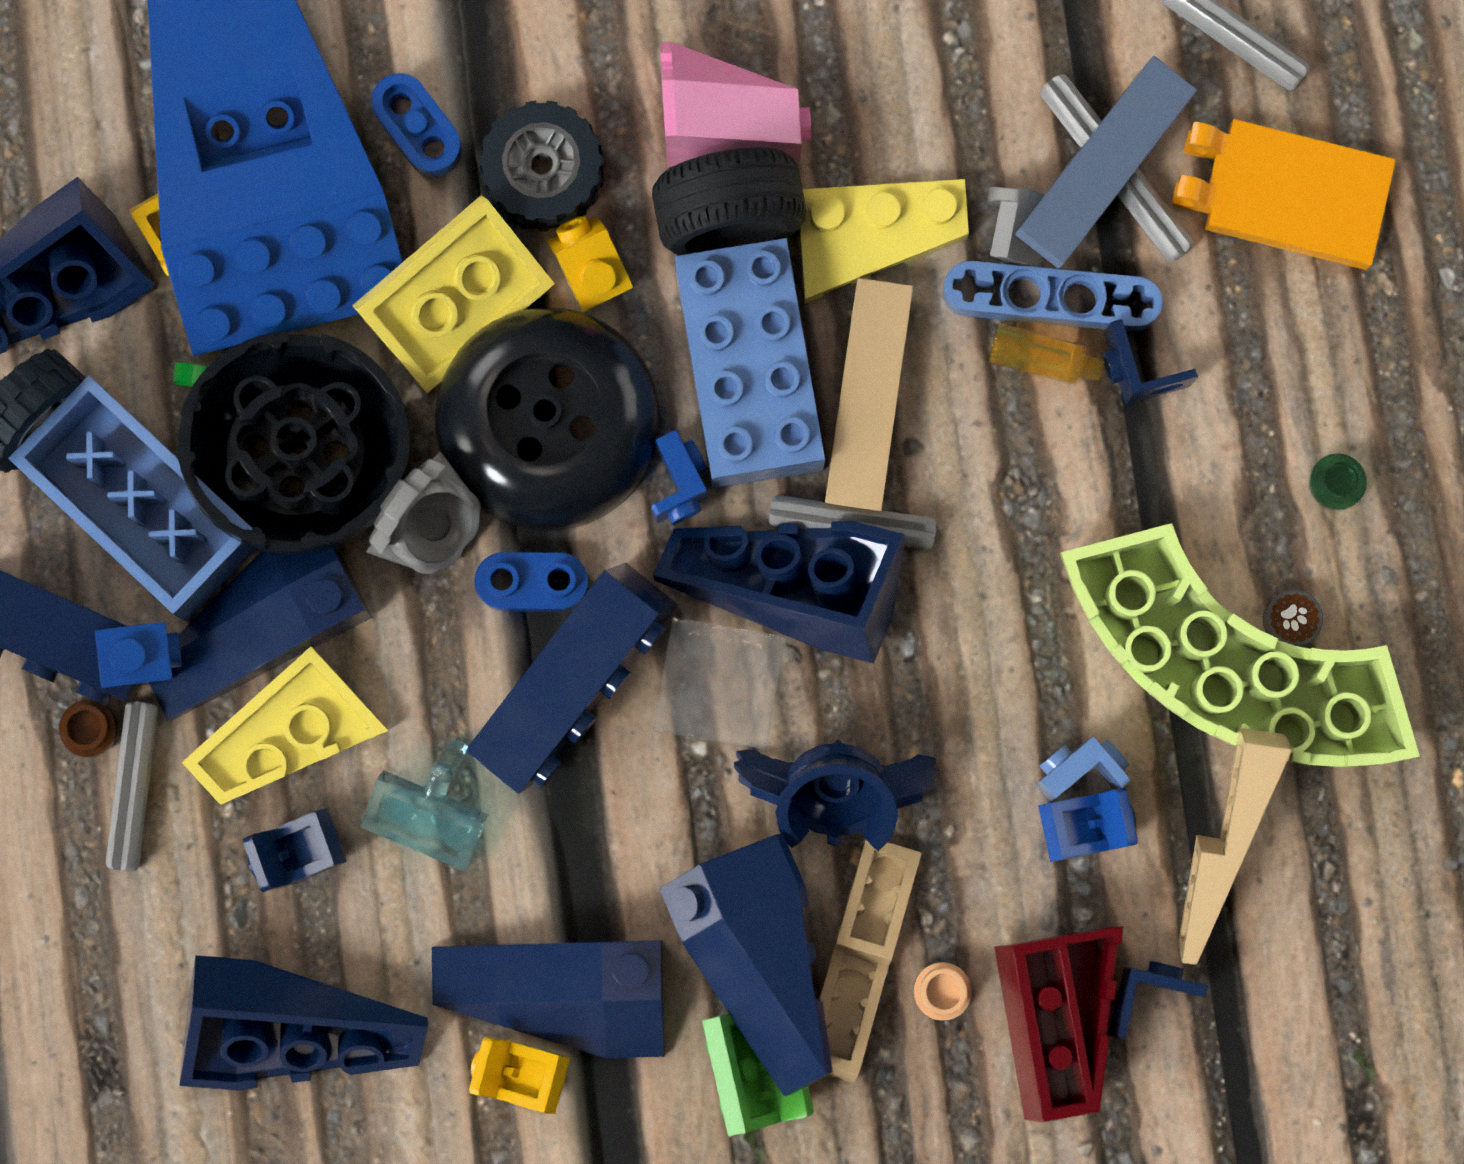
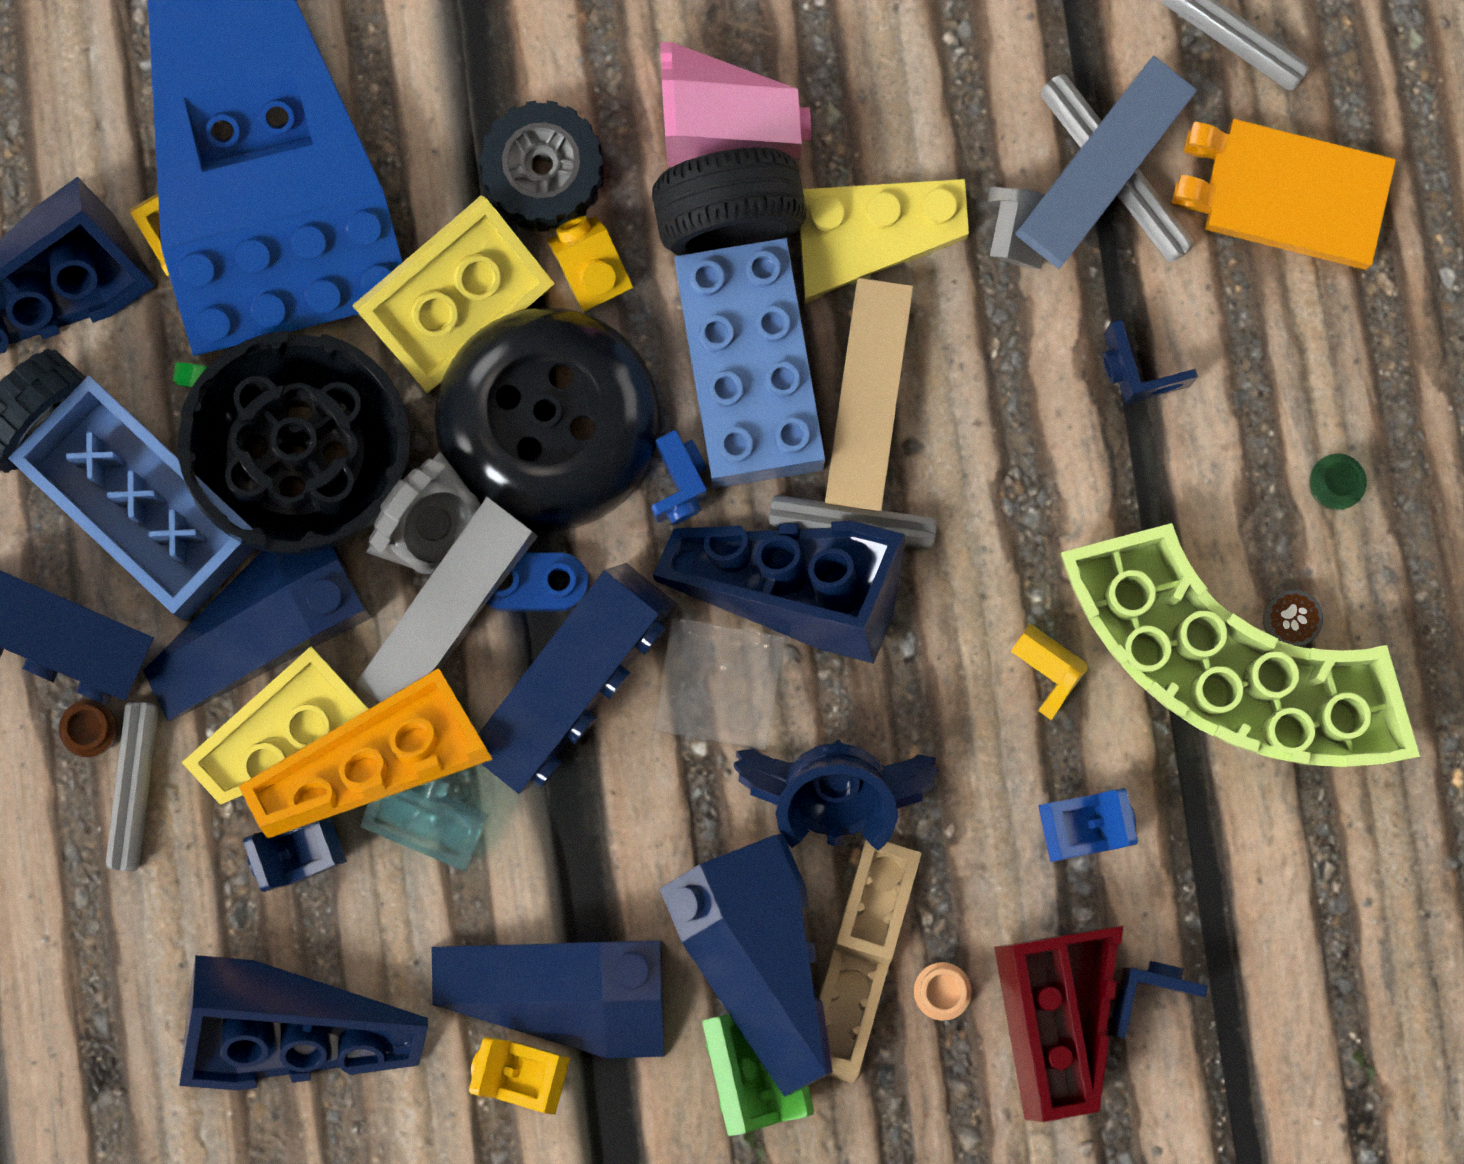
blue bracket [94,622,182,688] -> none
blue plate [371,73,462,177] -> none
medium blue beam [942,261,1163,332] -> none
clear yellow cylinder [988,323,1104,385] -> none
medium blue bracket [1035,736,1131,801] -> none
tan slope [1178,728,1292,965] -> none
none -> light orange wing [238,668,493,838]
none -> light grey slope [356,497,538,702]
none -> yellow tile [1011,623,1088,720]

